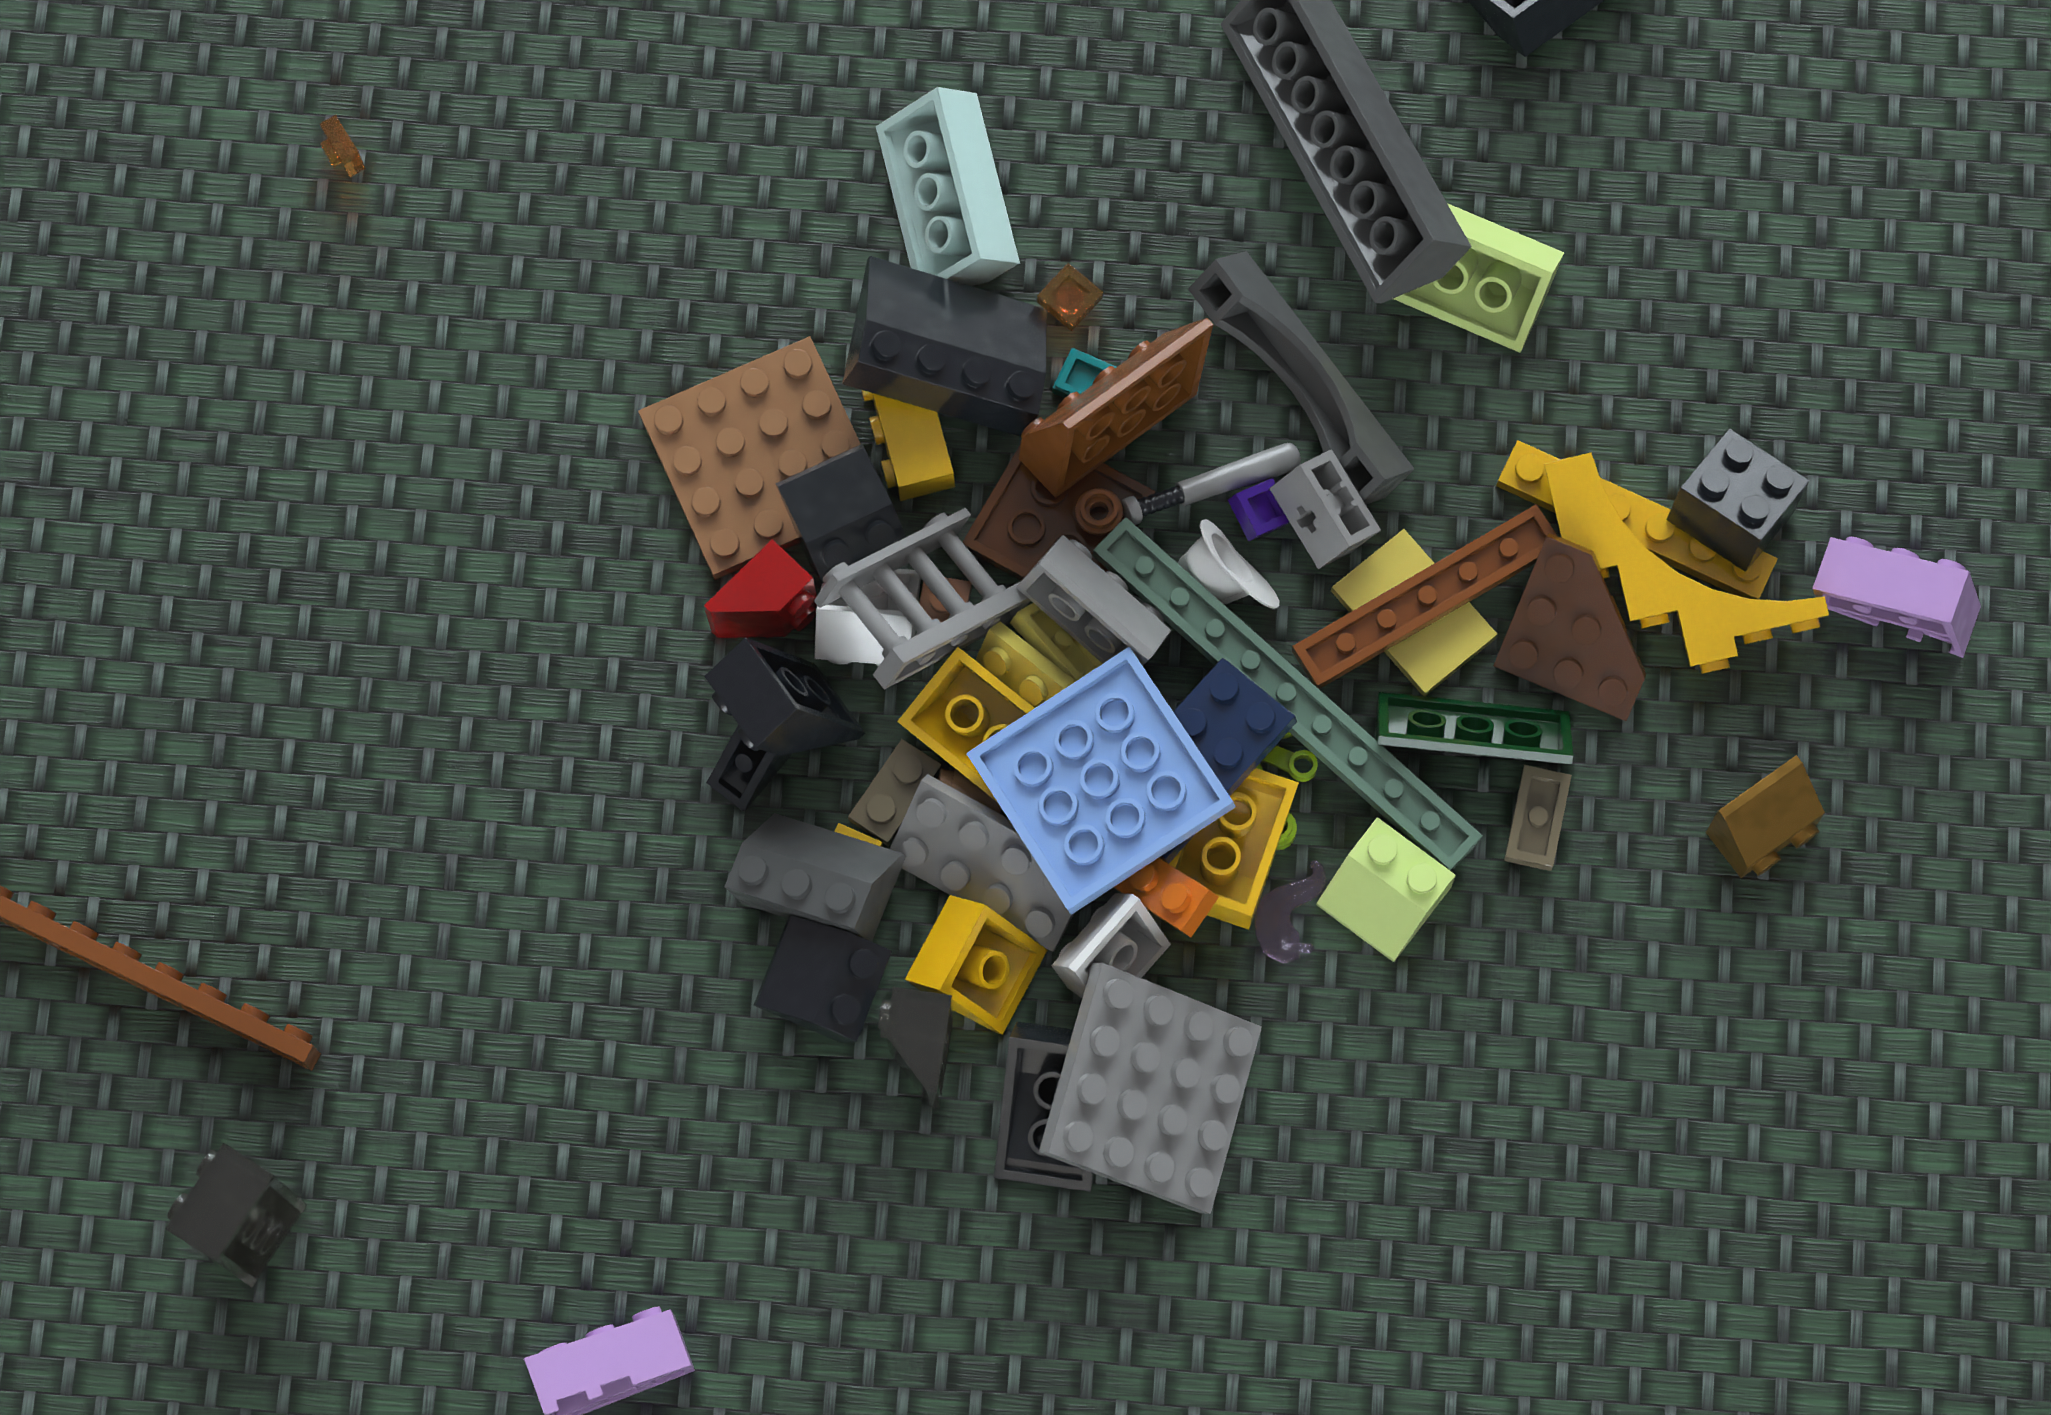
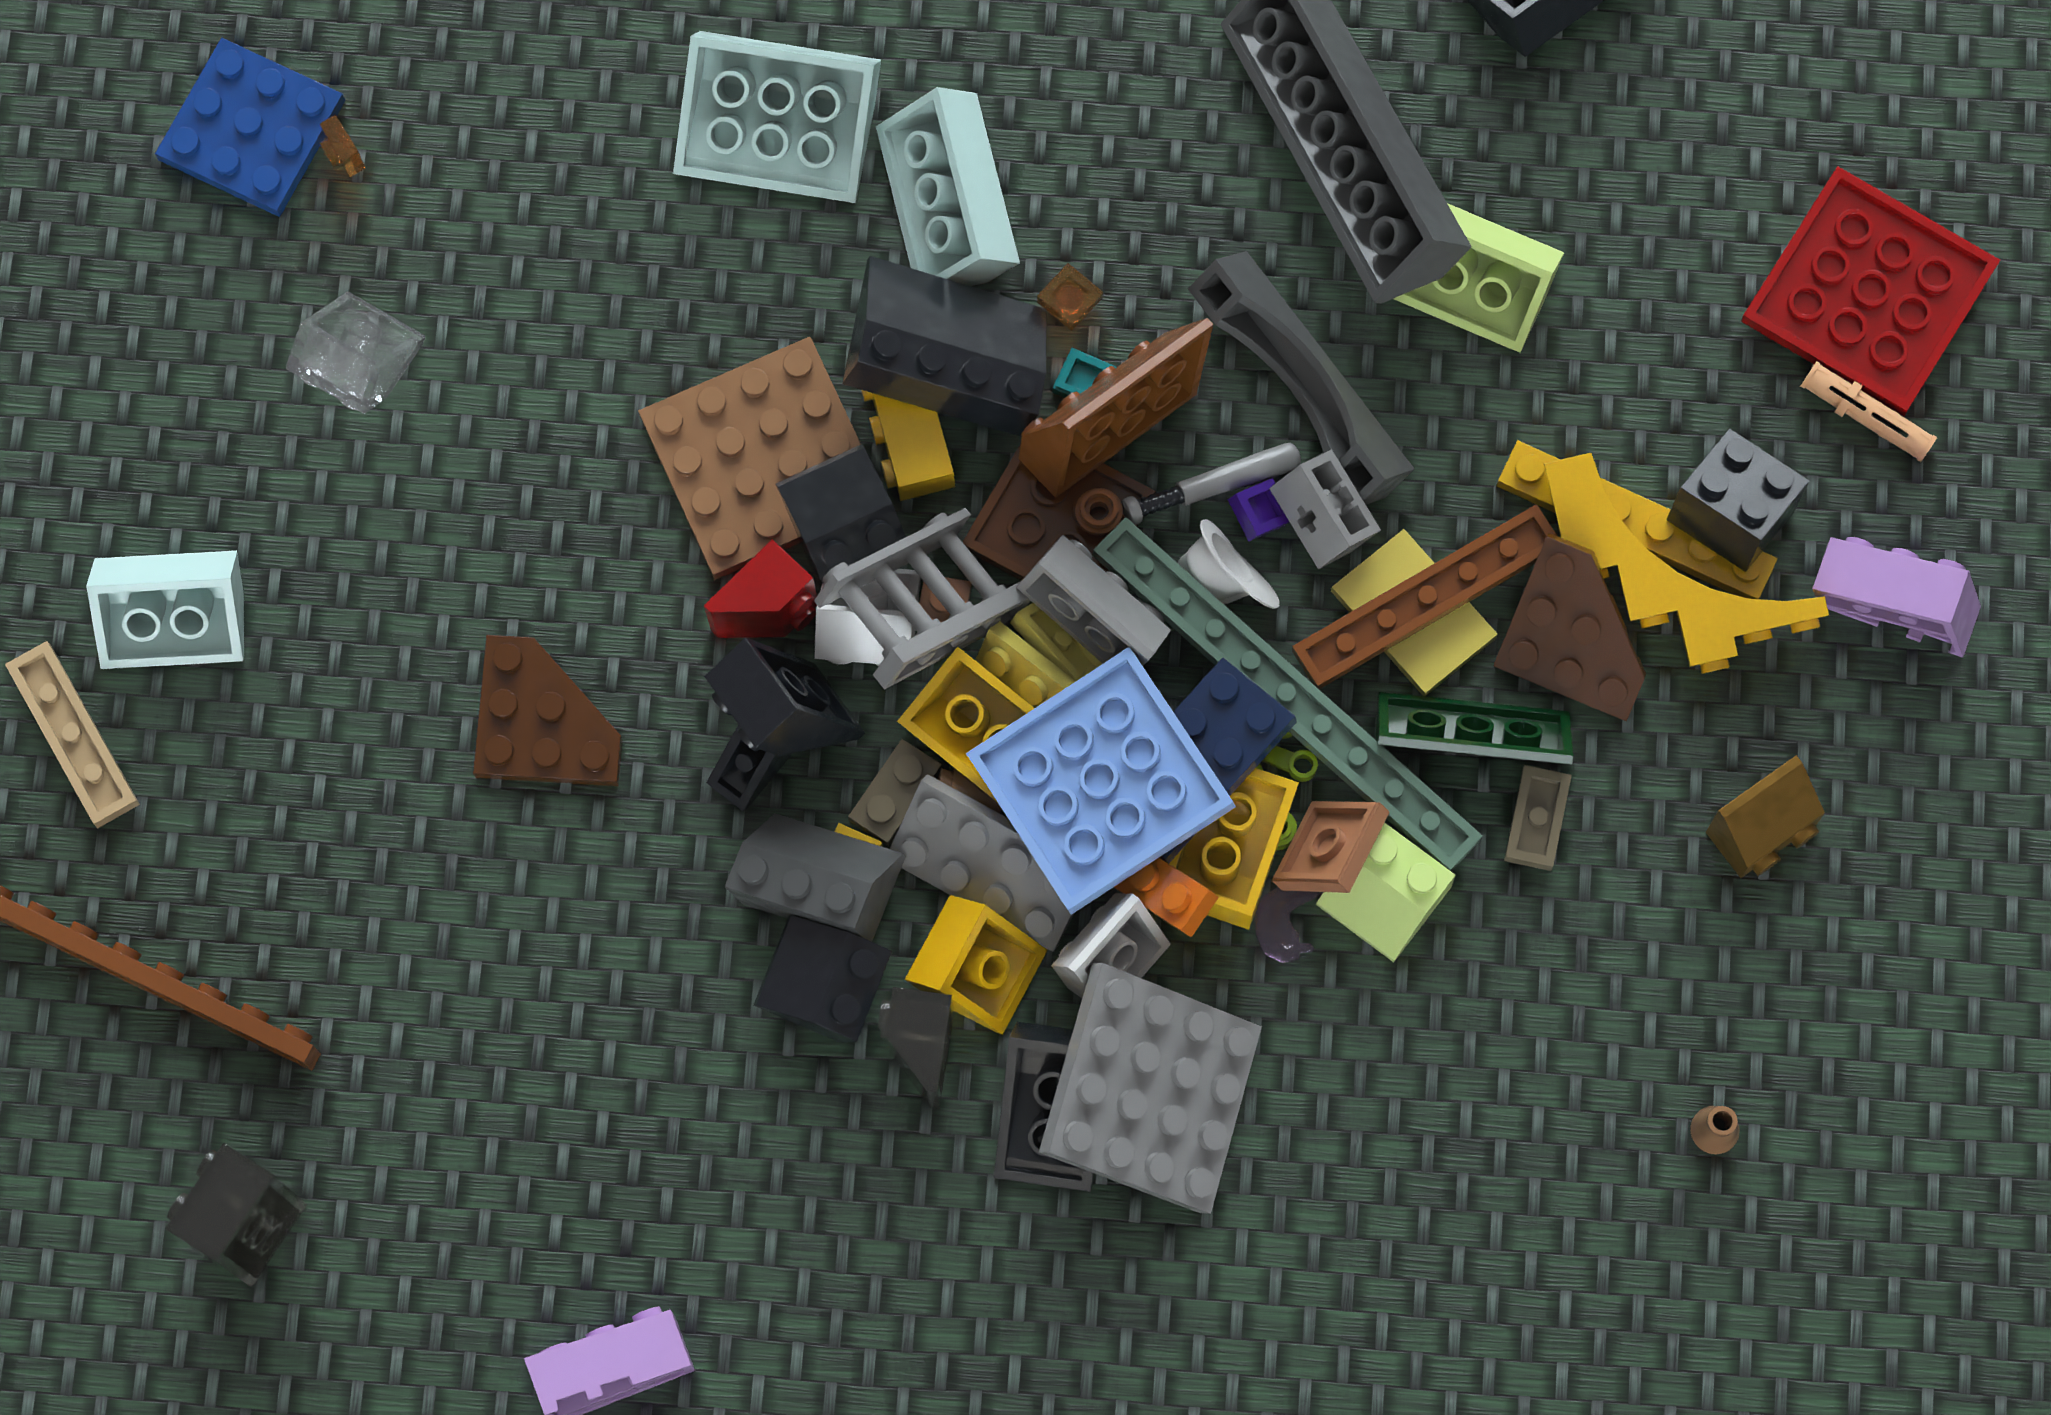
none -> tan plate [5,641,140,828]
none -> light aqua slope [86,551,244,669]
none -> blue plate [155,37,346,217]
none -> clear slope [285,291,426,414]
none -> reddish brown plate [473,635,623,786]
none -> light aqua slope [673,31,881,203]
none -> nougat tile [1272,801,1390,893]
none -> medium nougat cone [1690,1106,1740,1154]
none -> red plate [1741,166,2000,417]
none -> light nougat pin [1800,361,1937,462]

